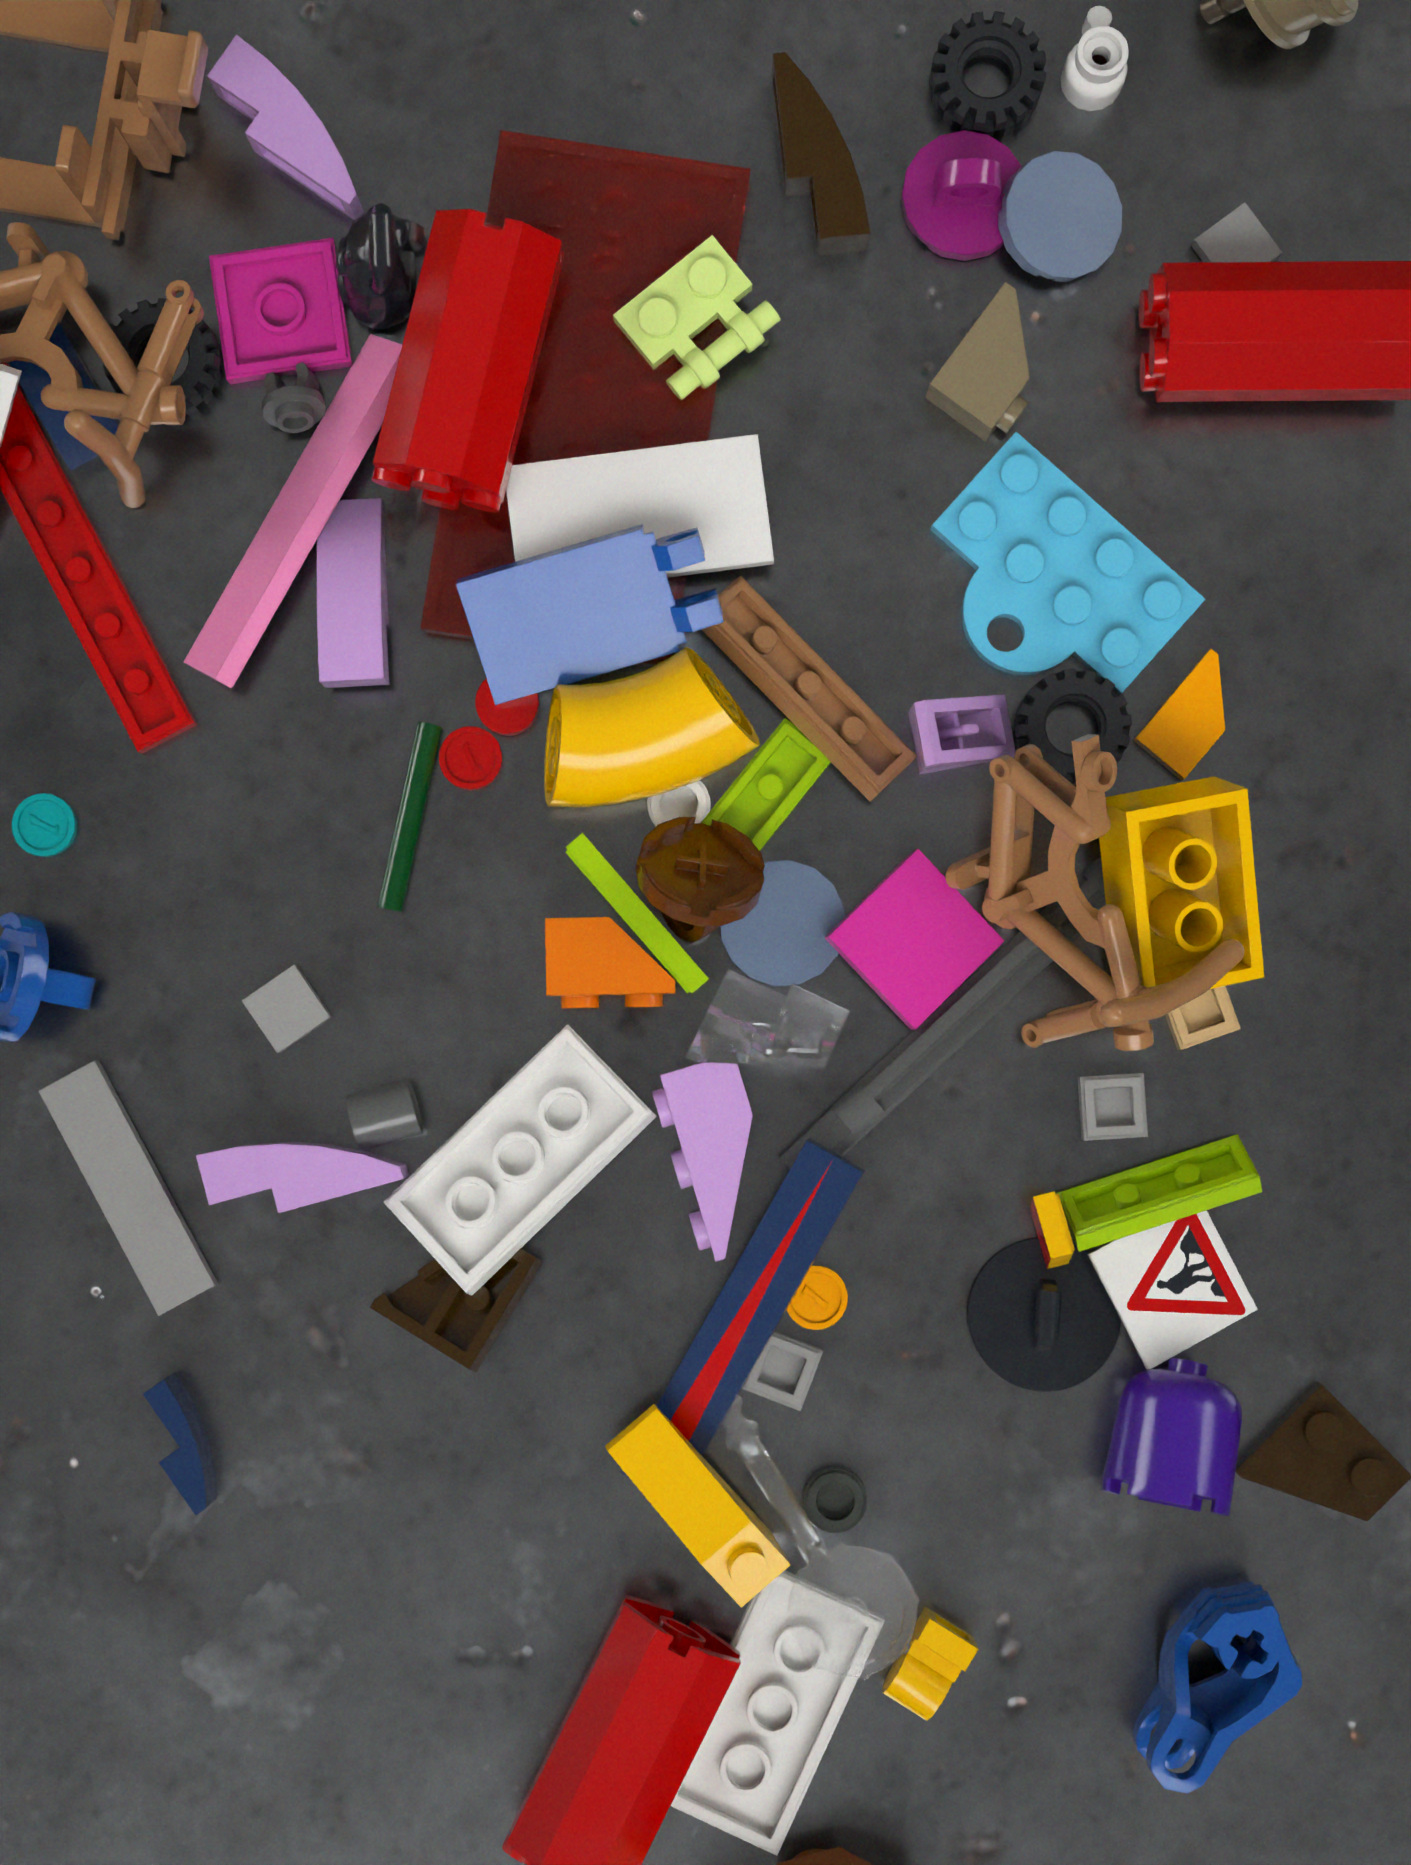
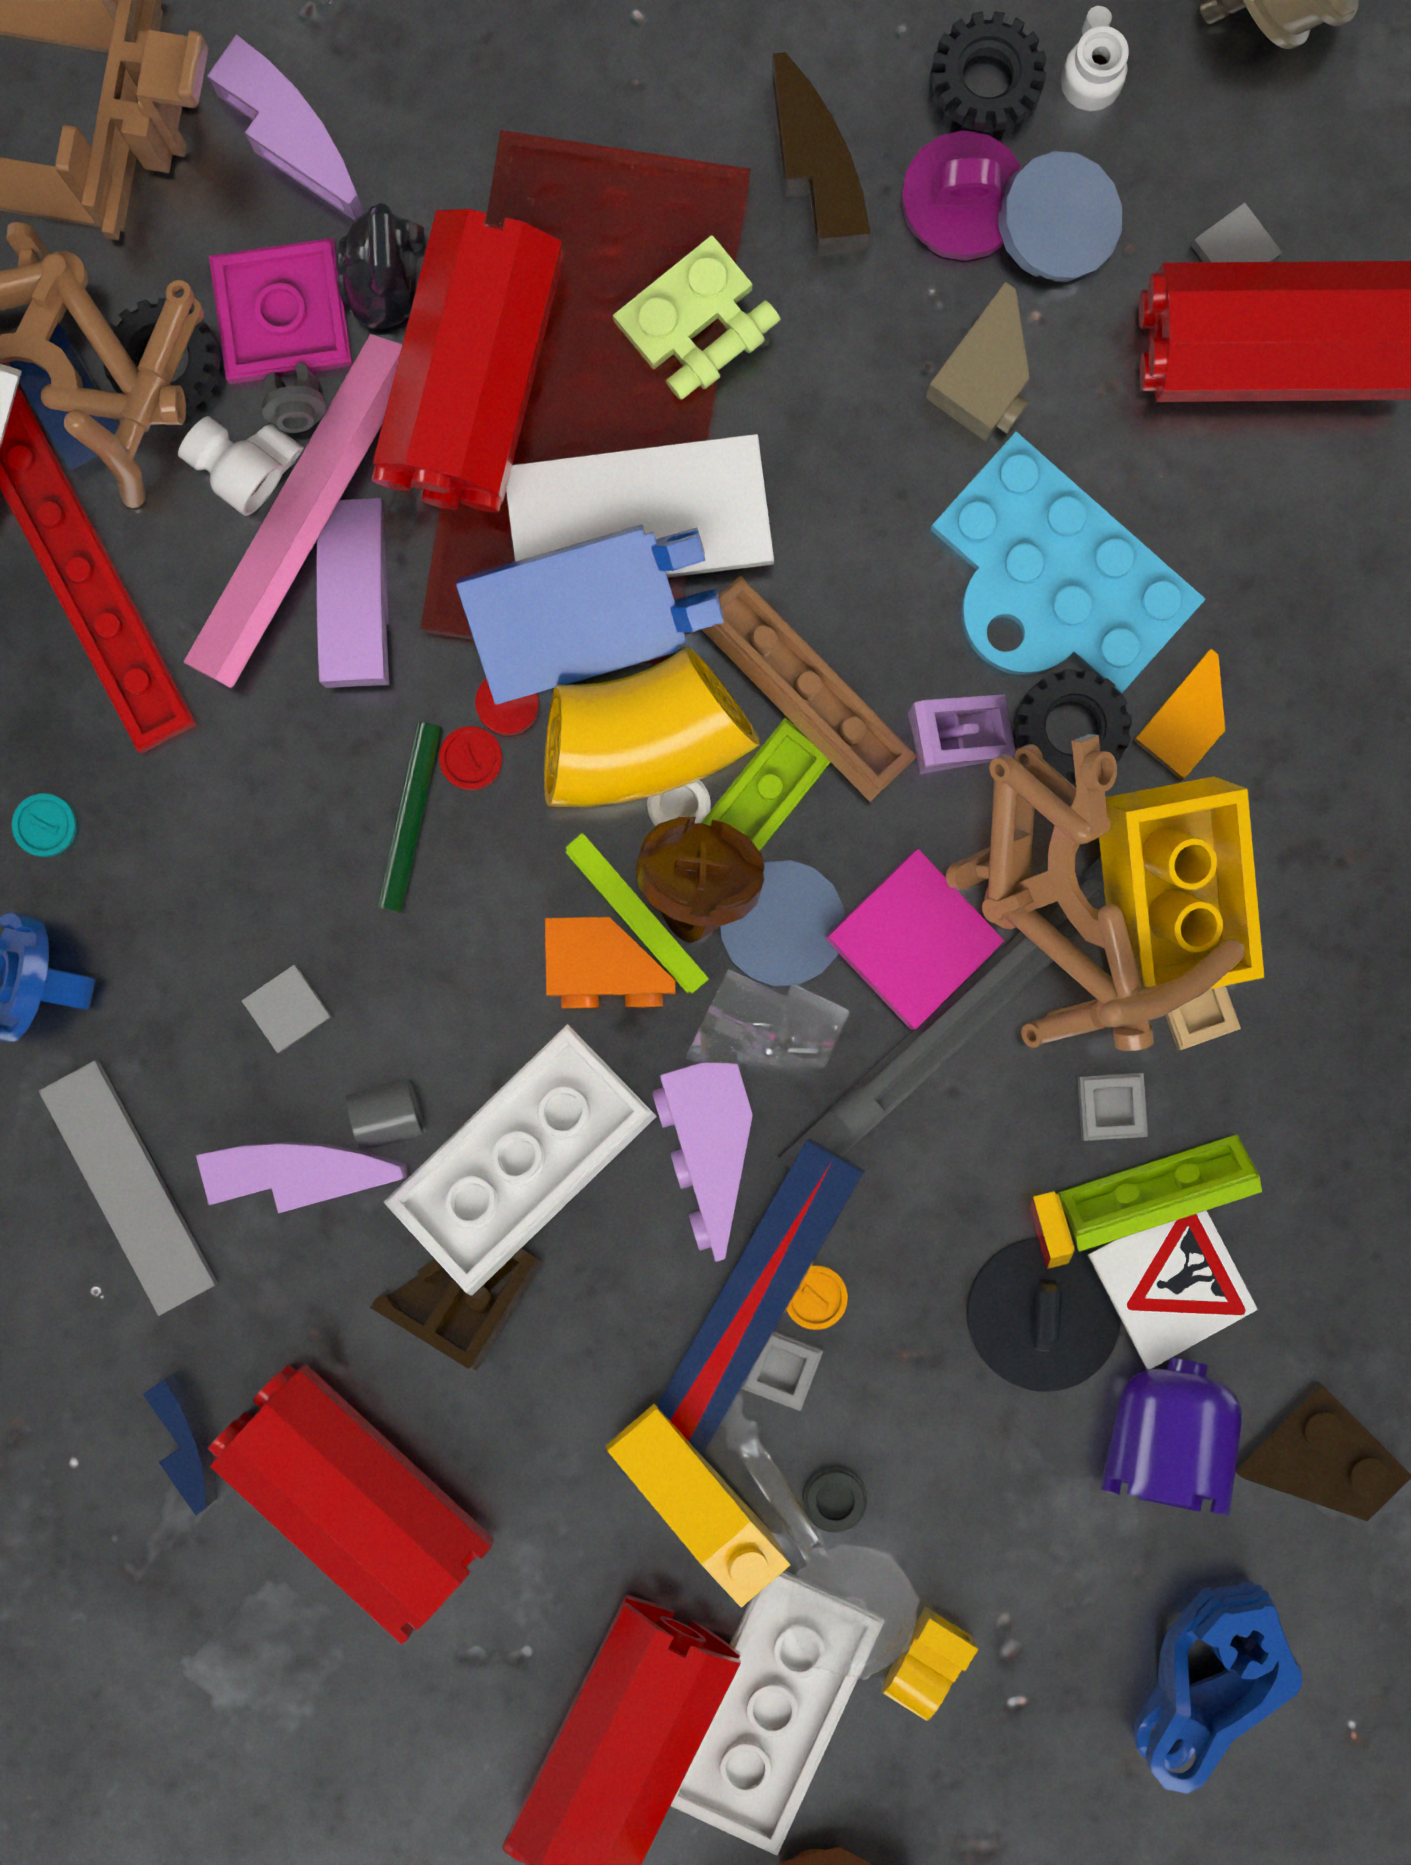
none -> white piece [178,416,304,516]
none -> red brick [207,1364,494,1645]

